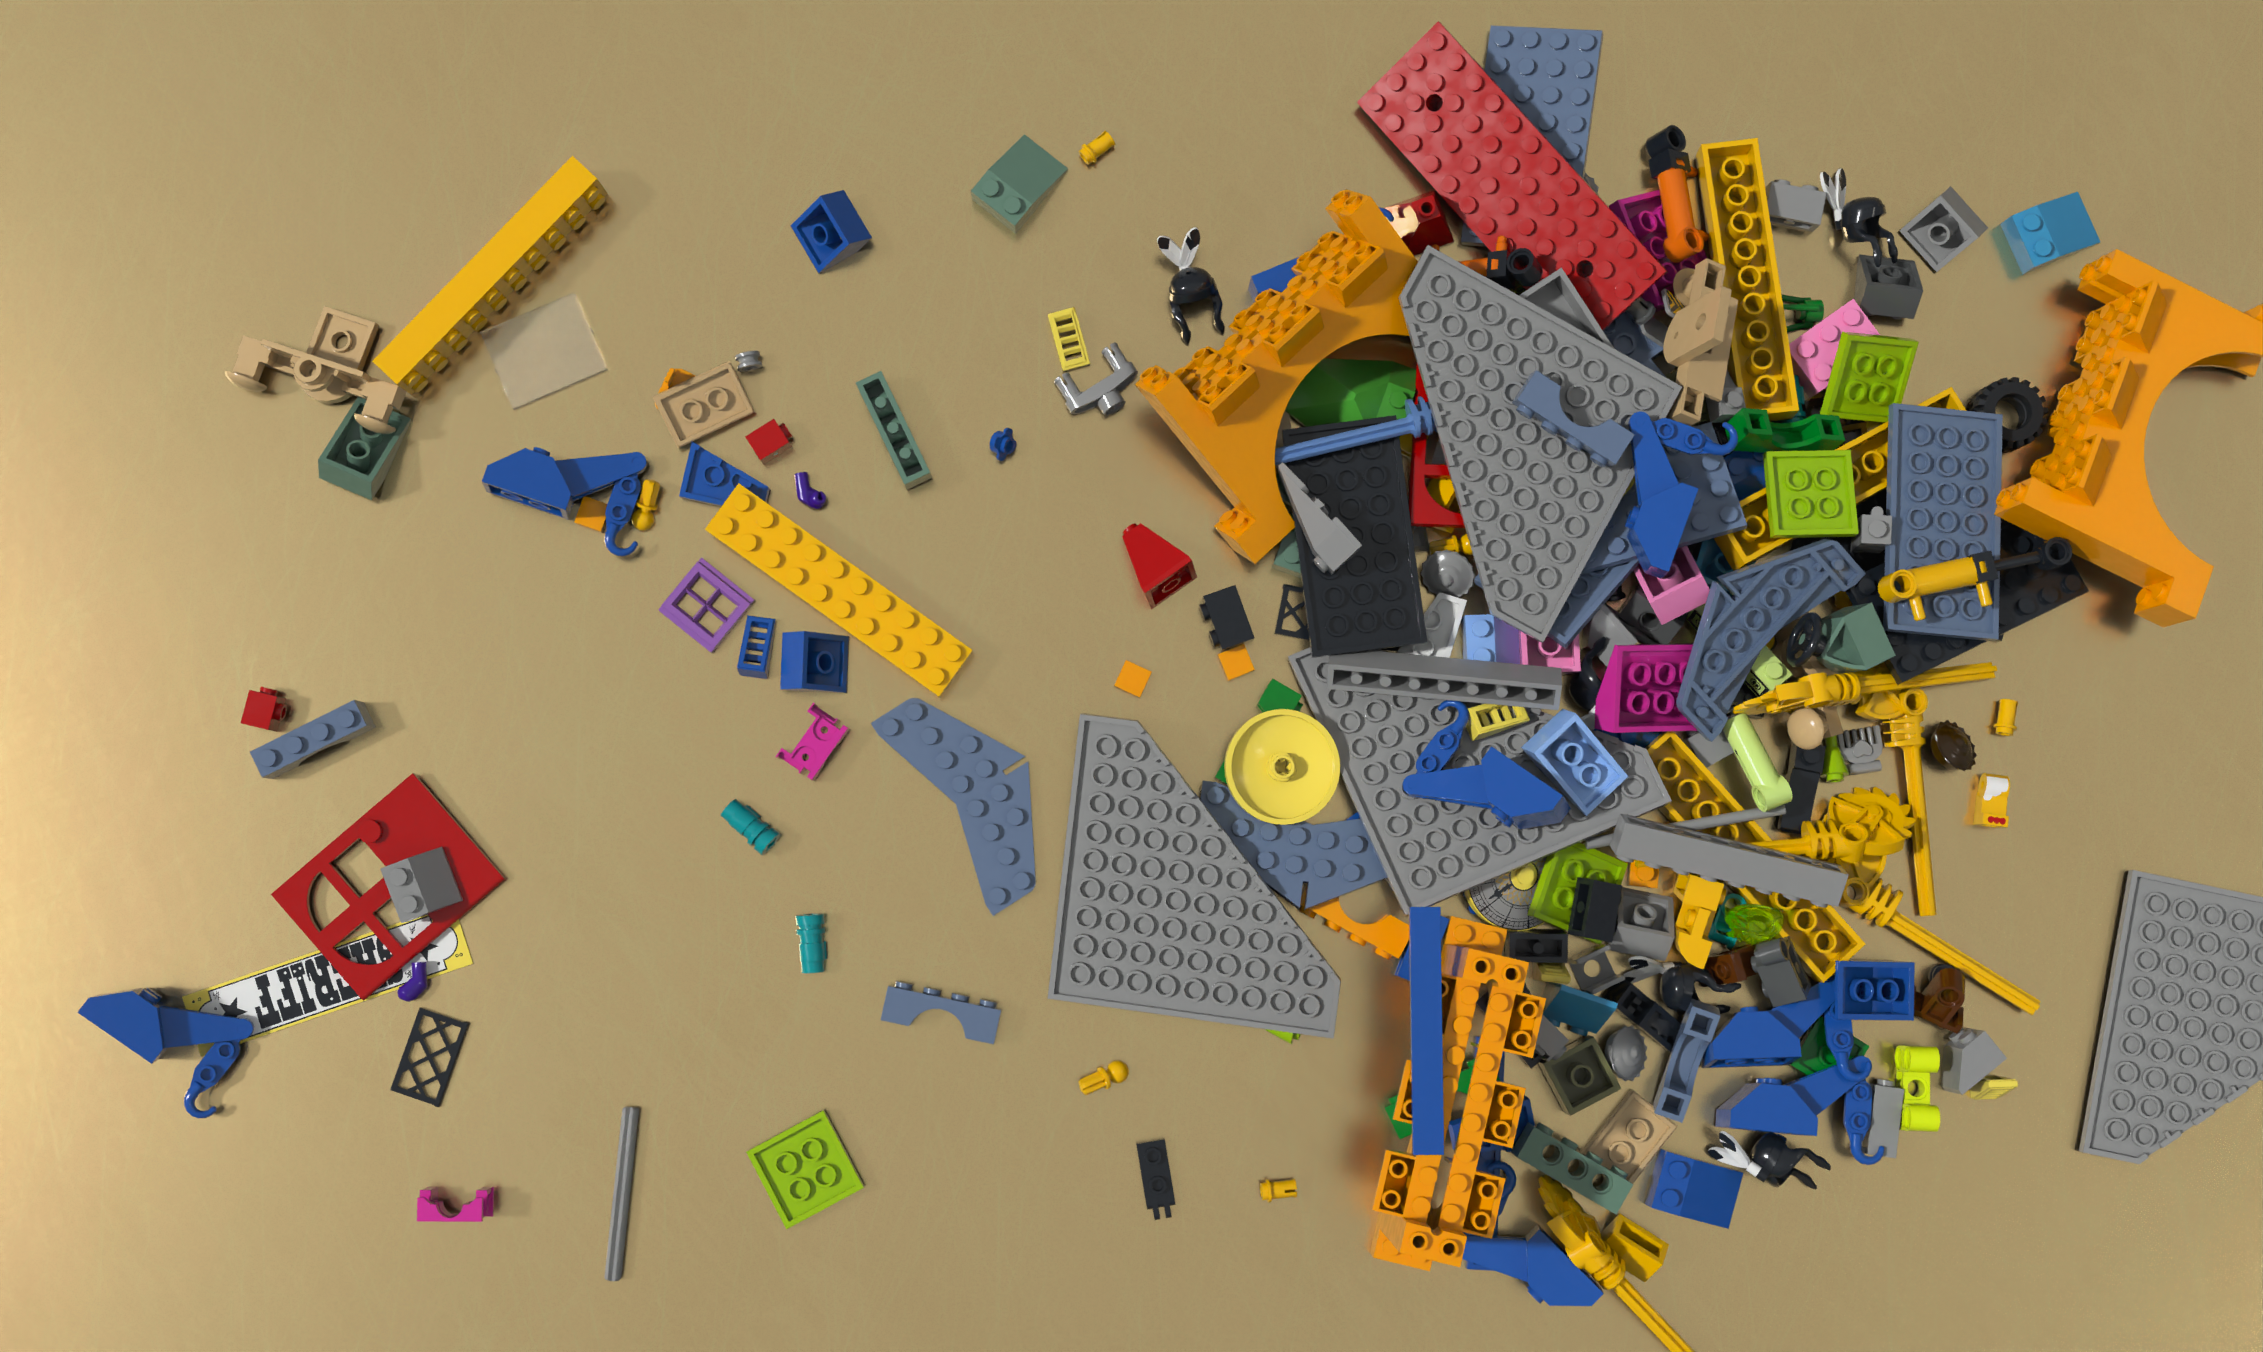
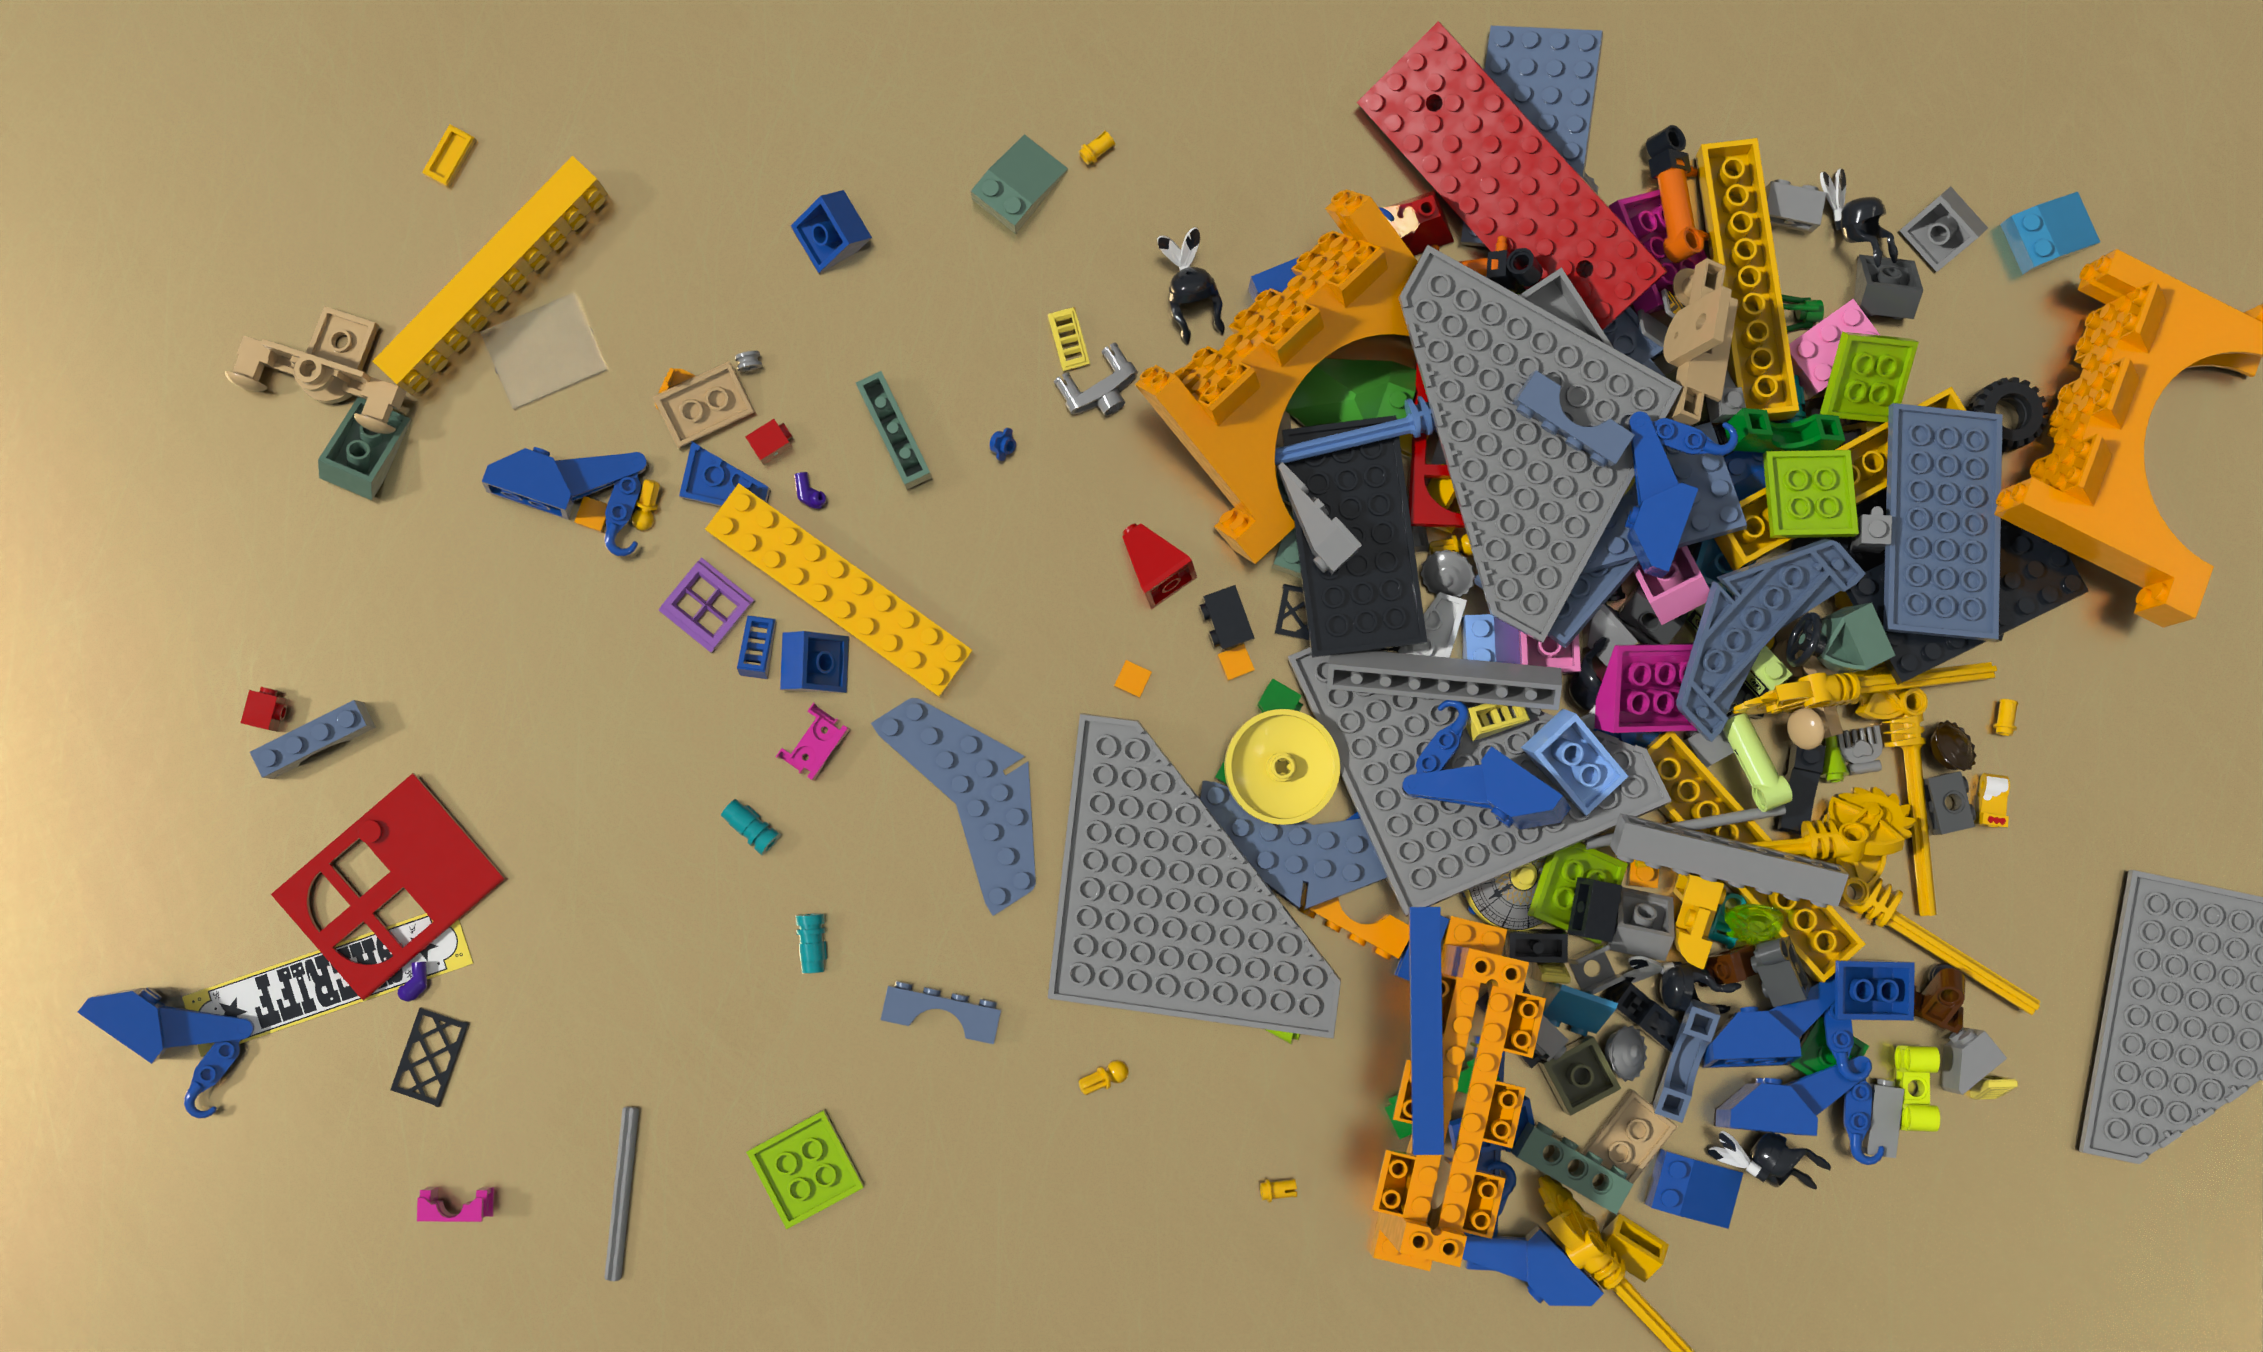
light grey slope [380,847,463,923] -> none
black hinge [1136,1138,1176,1220] -> none
dark grey bush [1624,297,1656,325] -> none
yellow piece [1878,537,2072,621] -> none
none -> yellow tile [422,124,476,188]
none -> dark grey brick [1923,771,1976,835]

